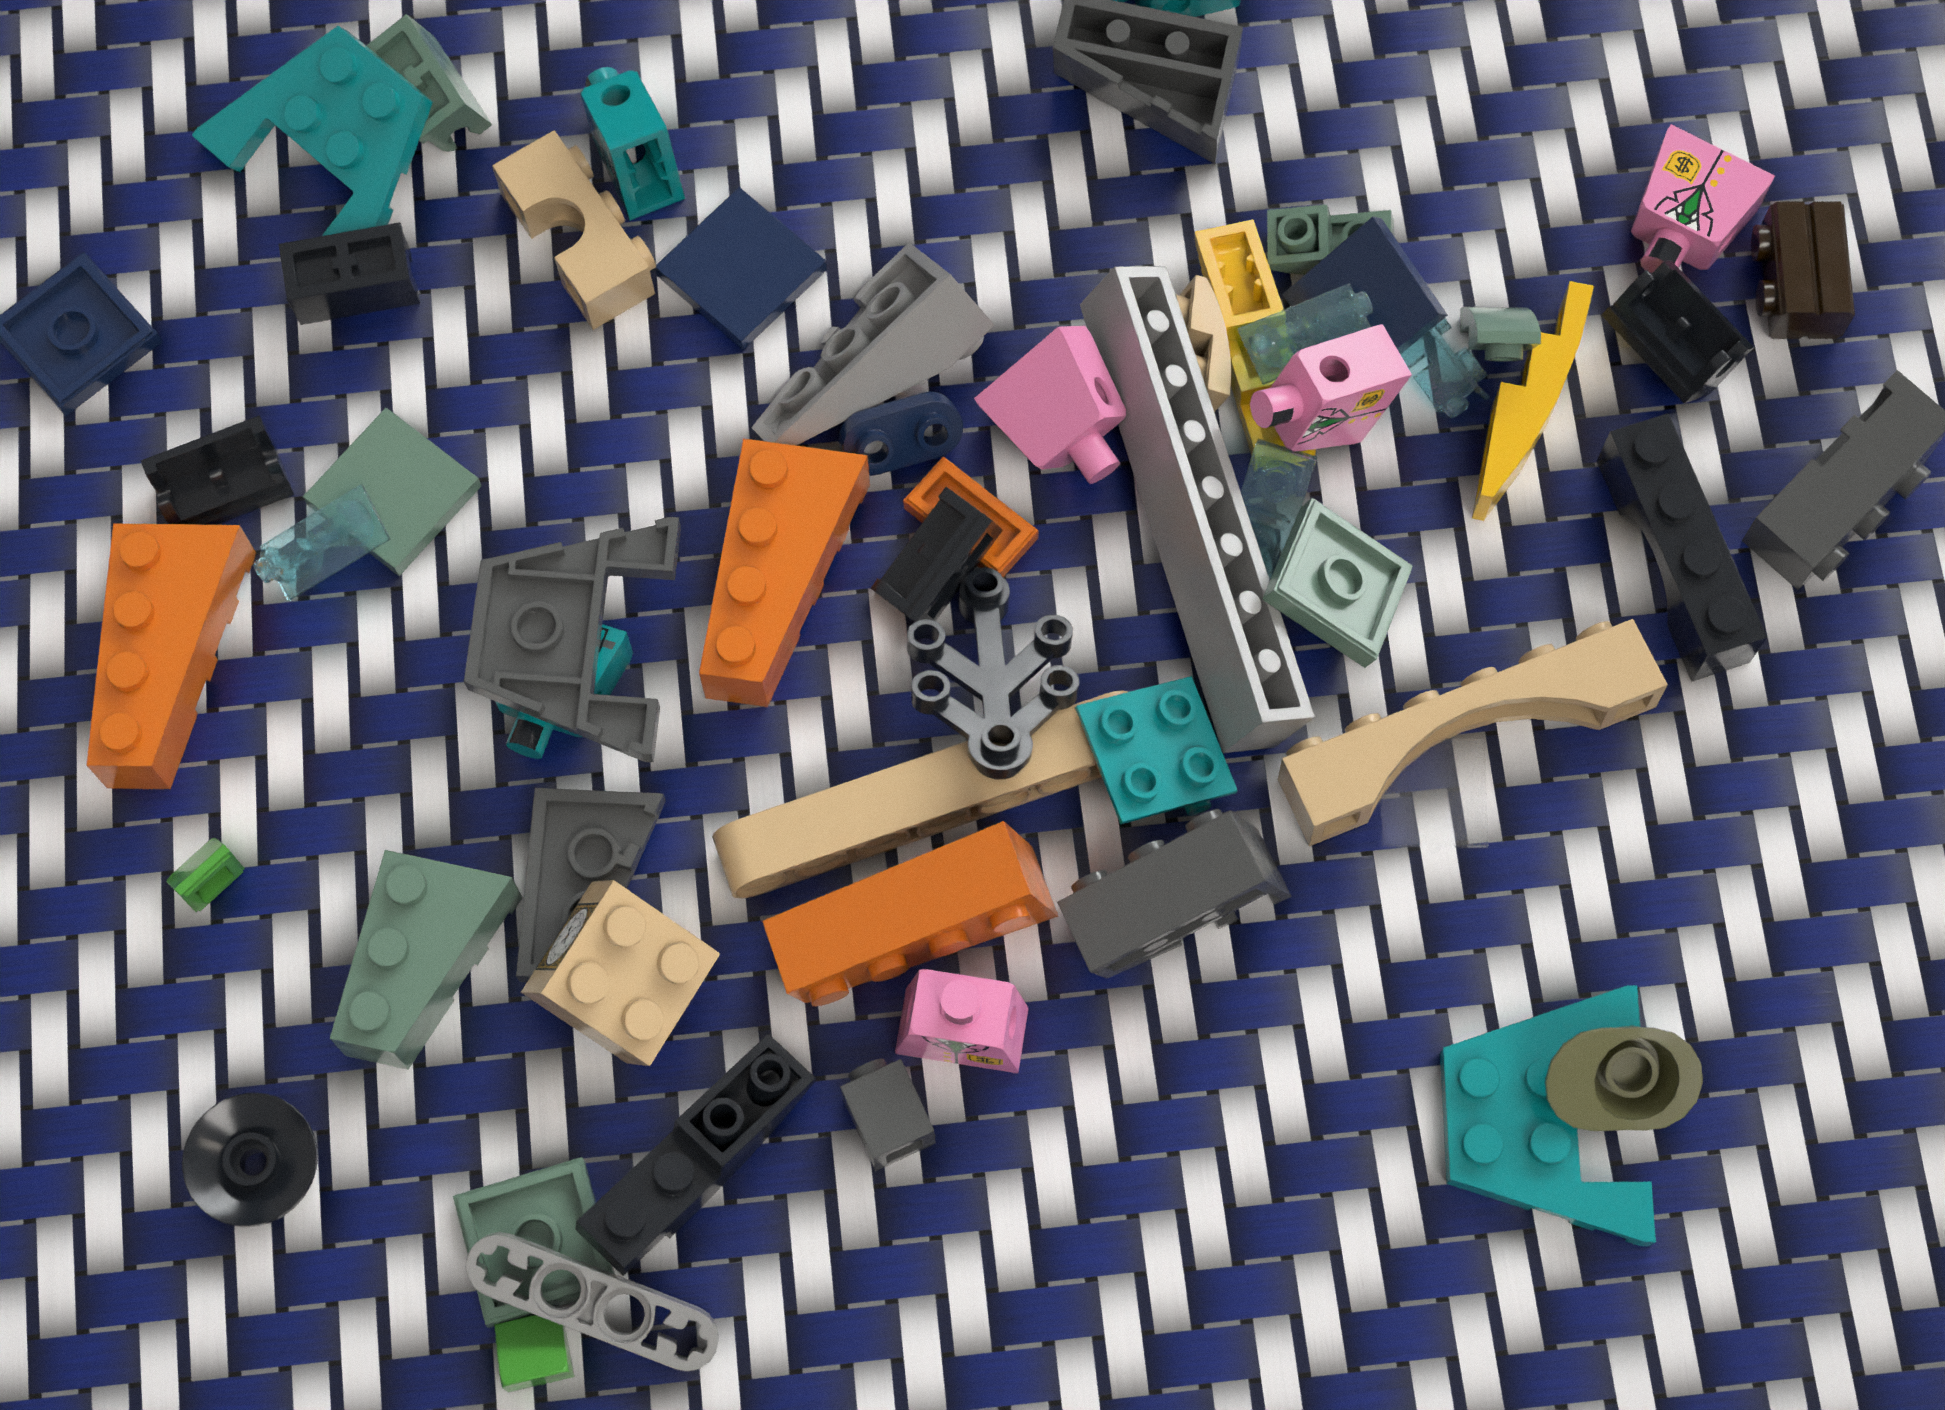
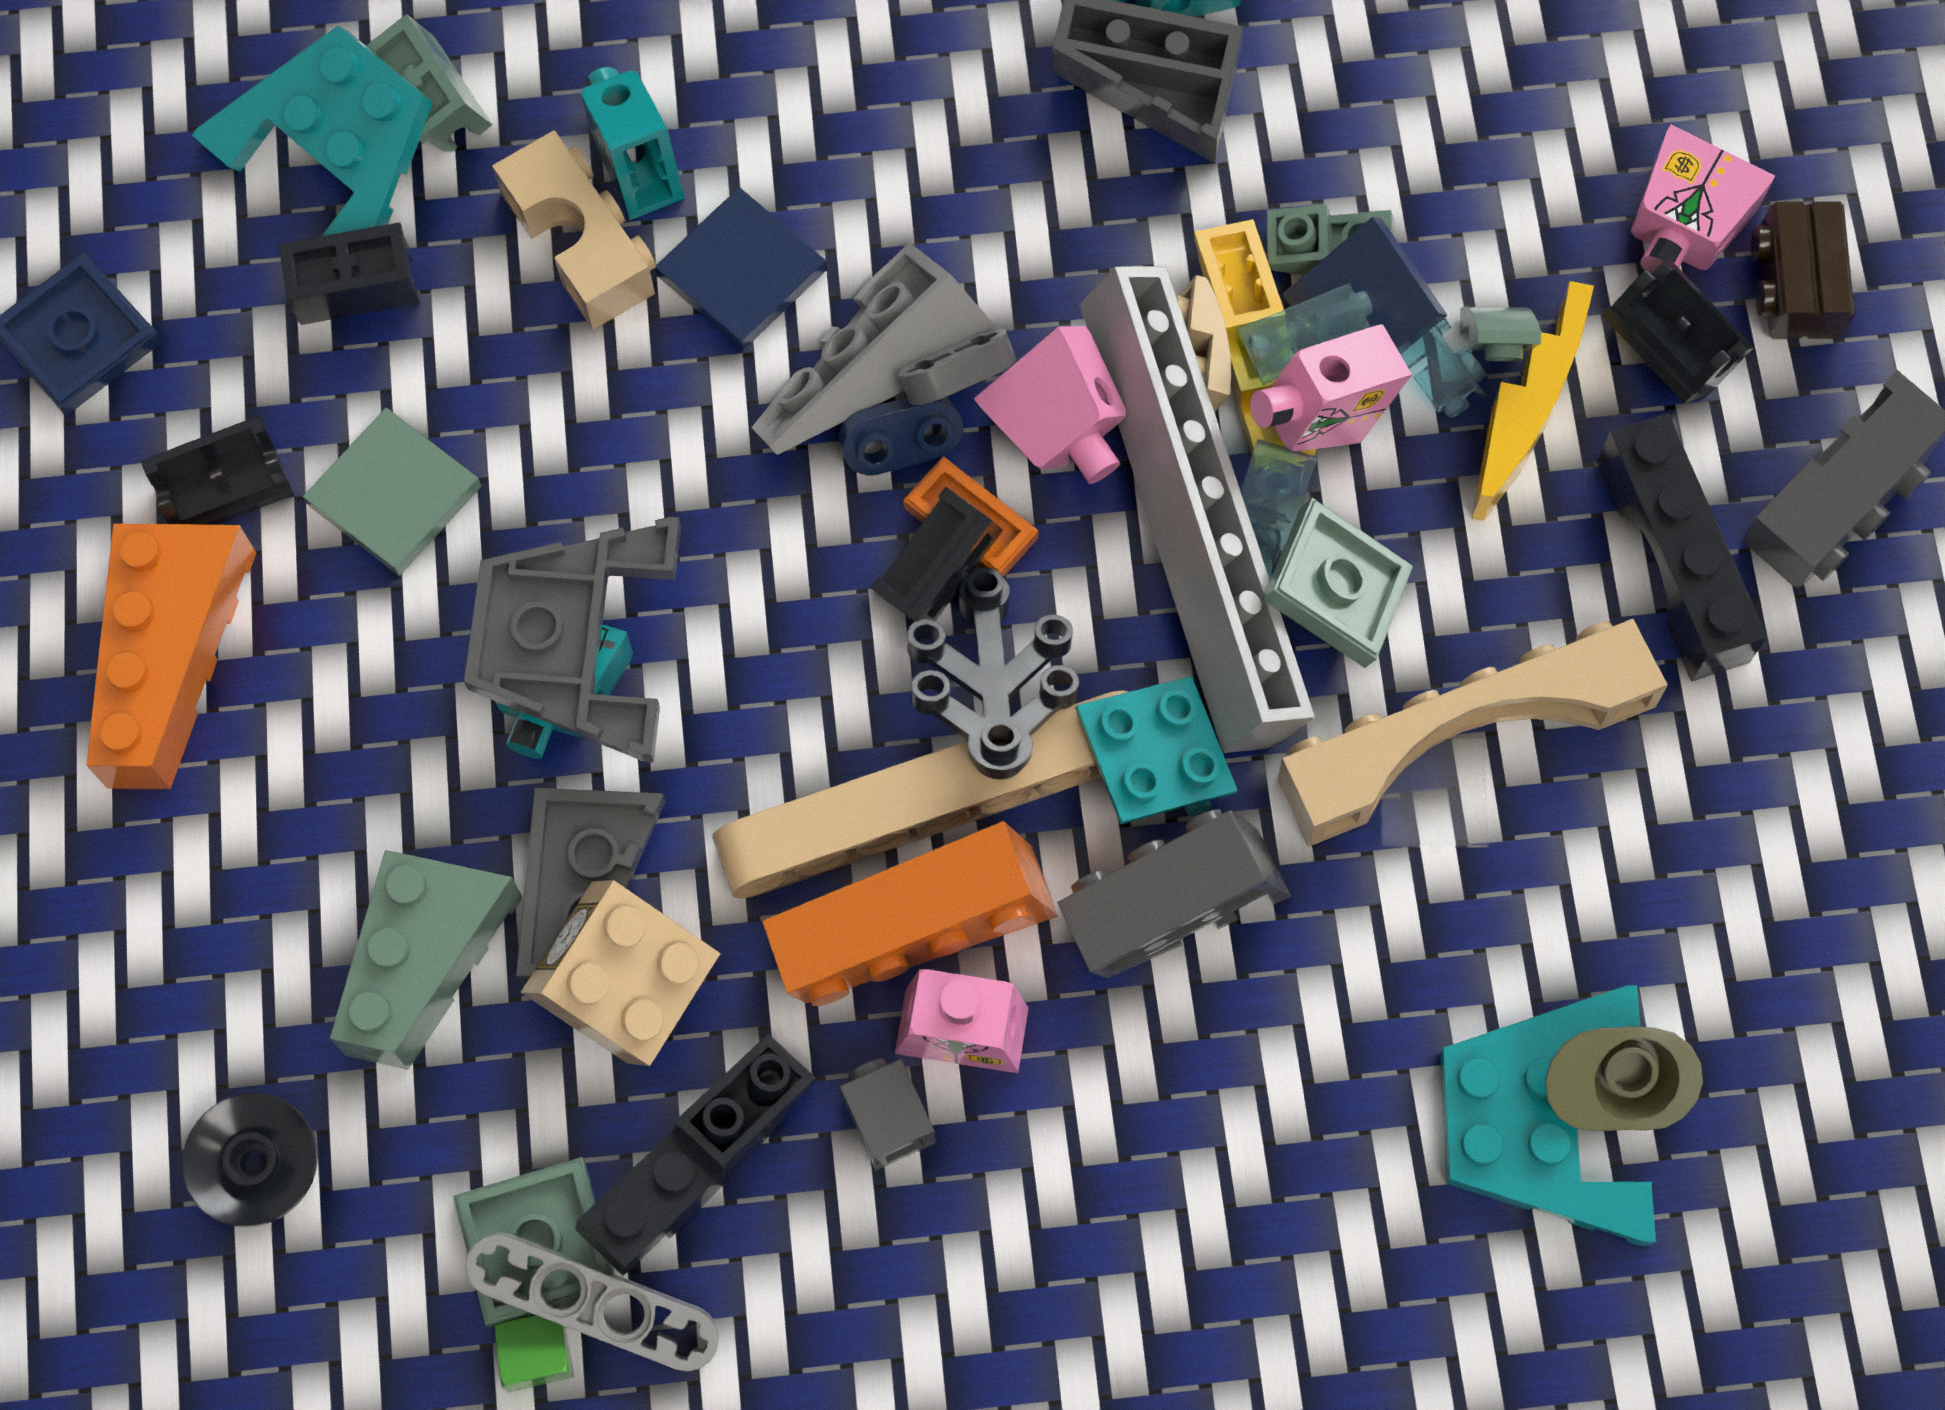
bright green slope [166,838,245,913] -> none
clear light blue hinge [254,484,391,601] -> none
orange wedge [699,438,870,707] -> none
none -> dark grey beam [898,329,1017,405]

